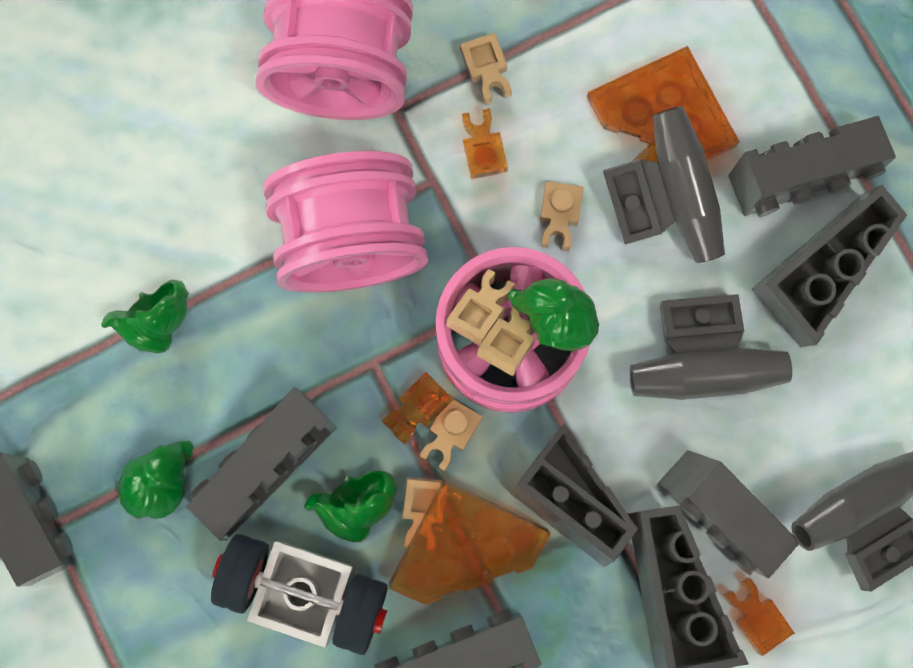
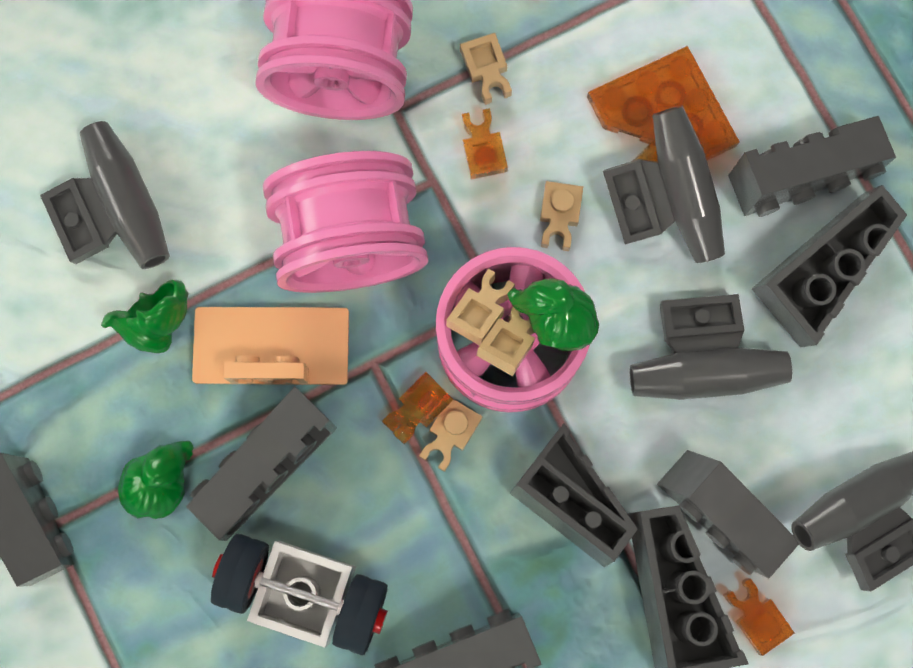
green hair [304,470,397,543] -> none
clear orange plate [389,479,551,605] -> none
tan plate [402,477,447,550] -> none
none -> dark grey plate [40,121,170,269]
none -> light nougat bracket [192,307,349,385]

